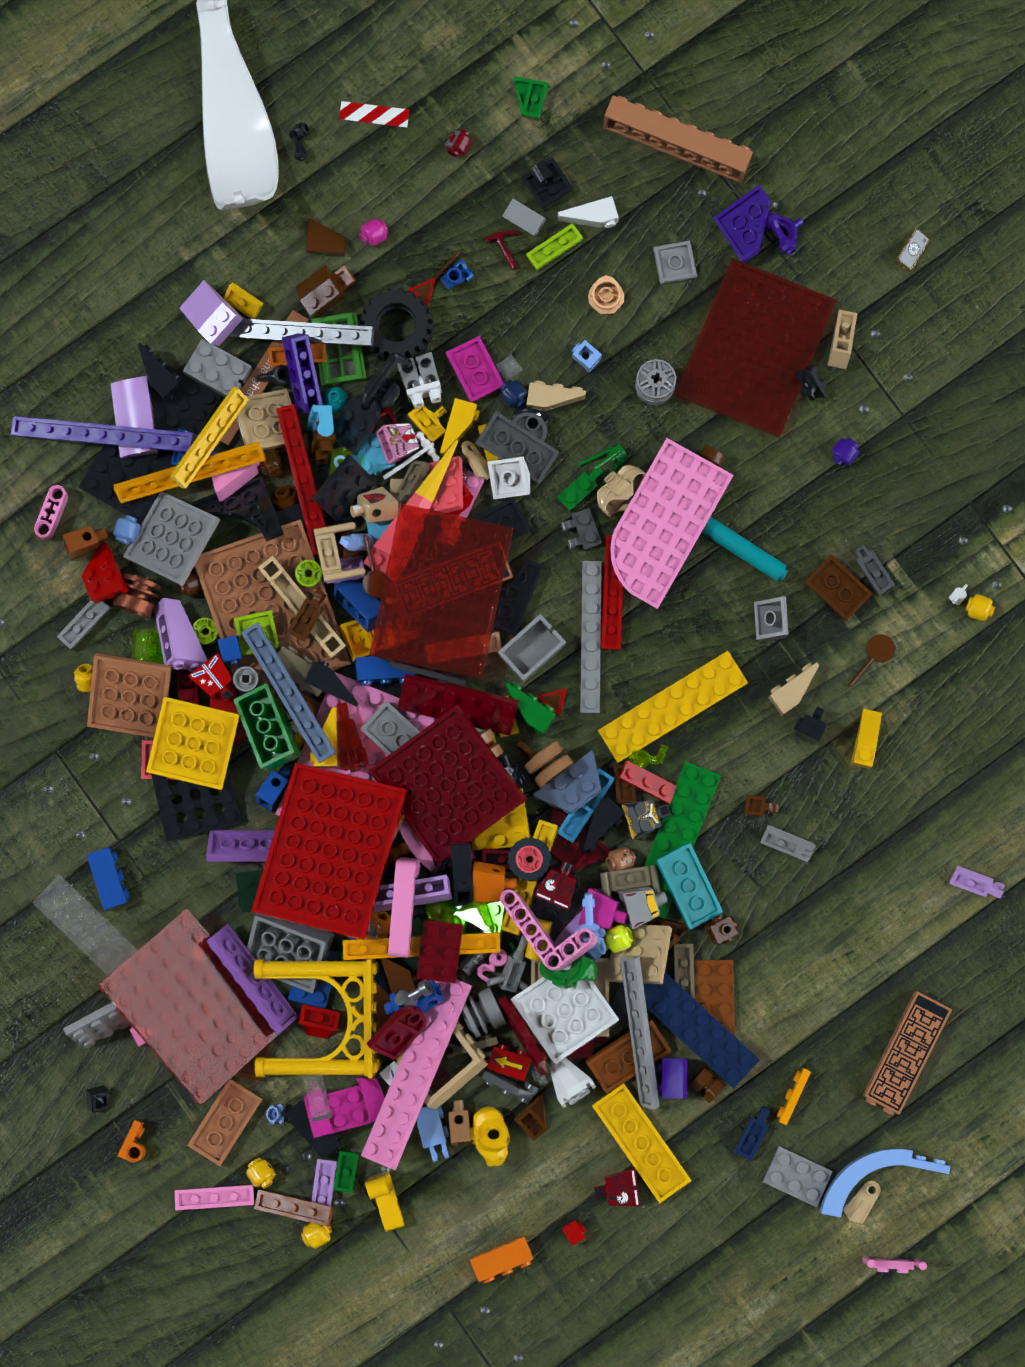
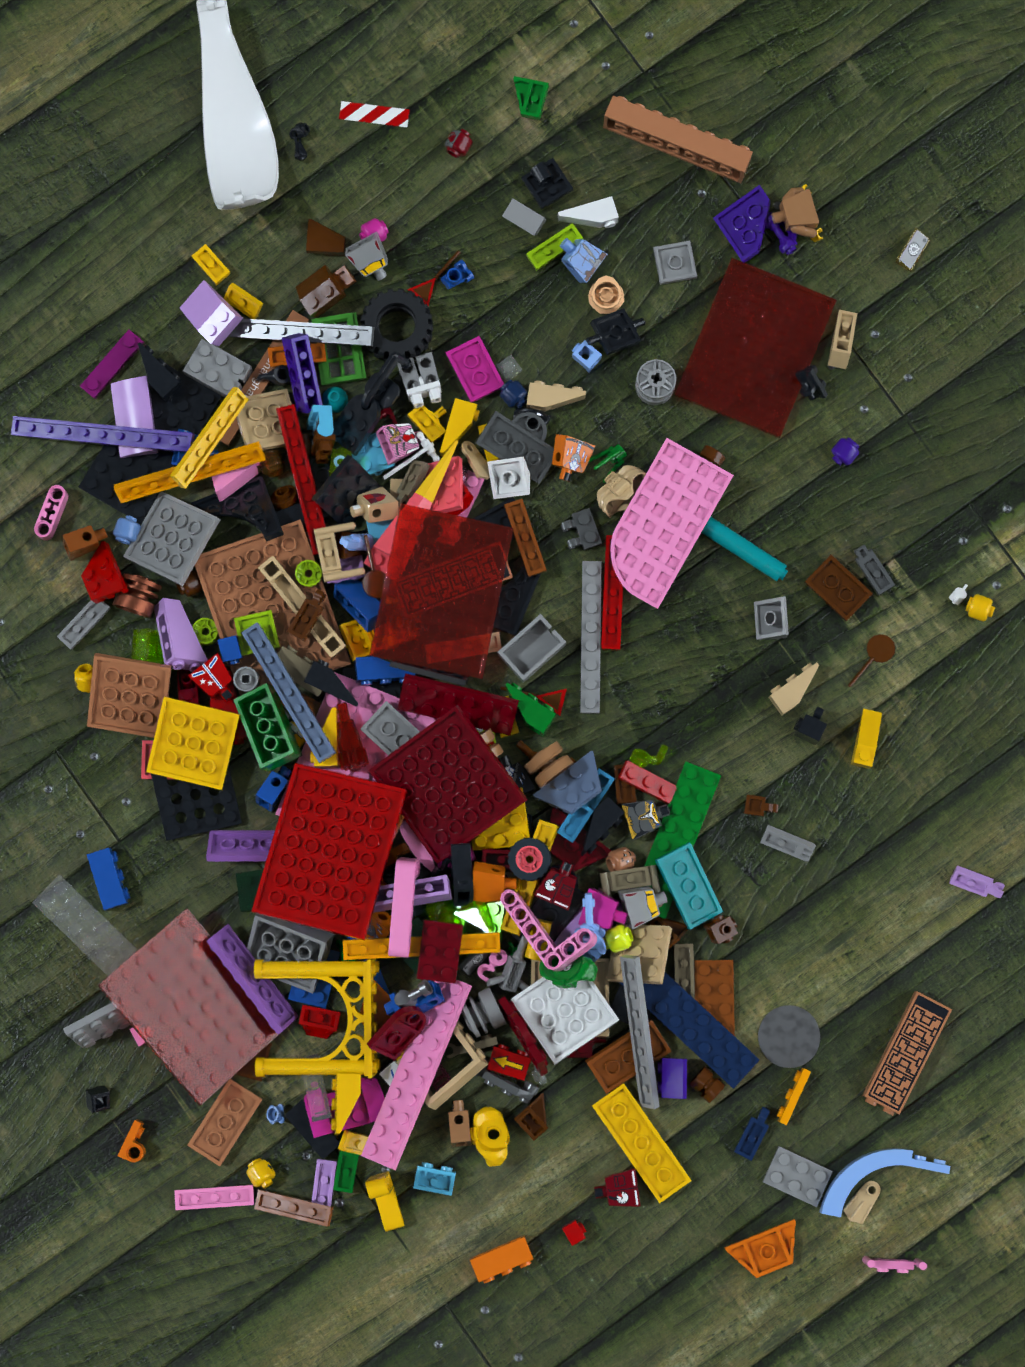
yellow head [301,1223,332,1249] -> none
reddish brown slope [381,958,419,993] -> none
light blue hinge [416,1106,449,1162] -> none
dark red piece [485,230,520,270] -> none
white cone [549,1058,596,1108] -> none
green plate [557,467,604,511] -> none
yellow plate [598,651,748,763] -> none
none -> magenta plate [80,330,144,399]
none -> yellow plate [192,244,231,286]
none -> yellow slope [331,1074,361,1135]
none -> yellow plate [338,1130,369,1155]
none -> light grey torso [345,231,388,281]
none -> medium azure bracket [413,1162,456,1196]
none -> dark orange plate [504,499,547,577]
none -> orange torso [552,434,595,482]
none -> medium blue torso [560,238,608,283]
none -> black plate [586,309,645,355]
none -> orange wing [724,1219,796,1278]
none -> flat silver sticker [758,1005,820,1068]
none -> medium nougat torso [771,184,823,242]

